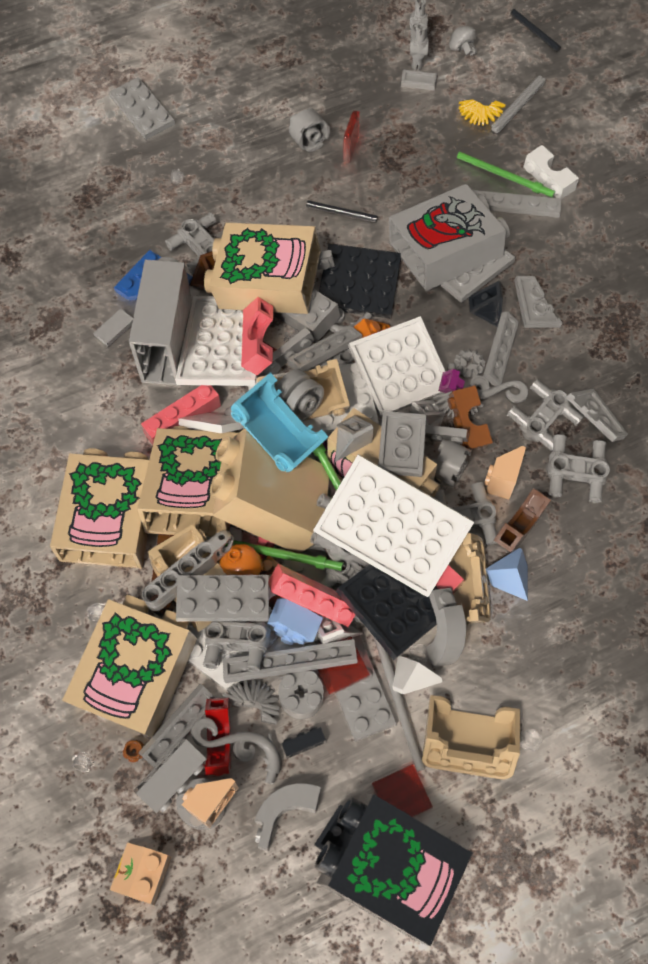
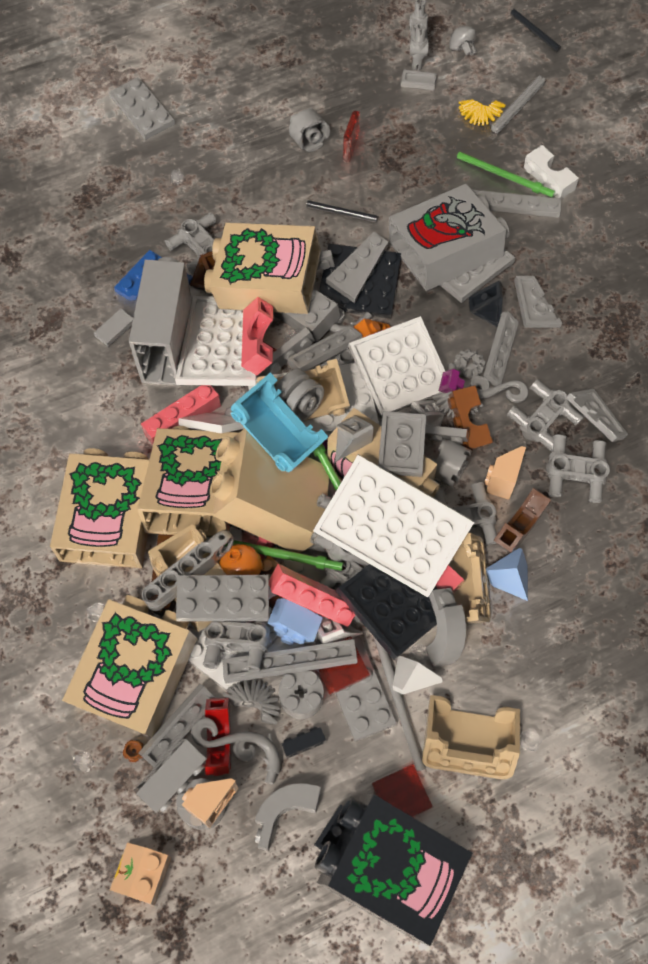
none -> light grey wing [326,232,388,303]

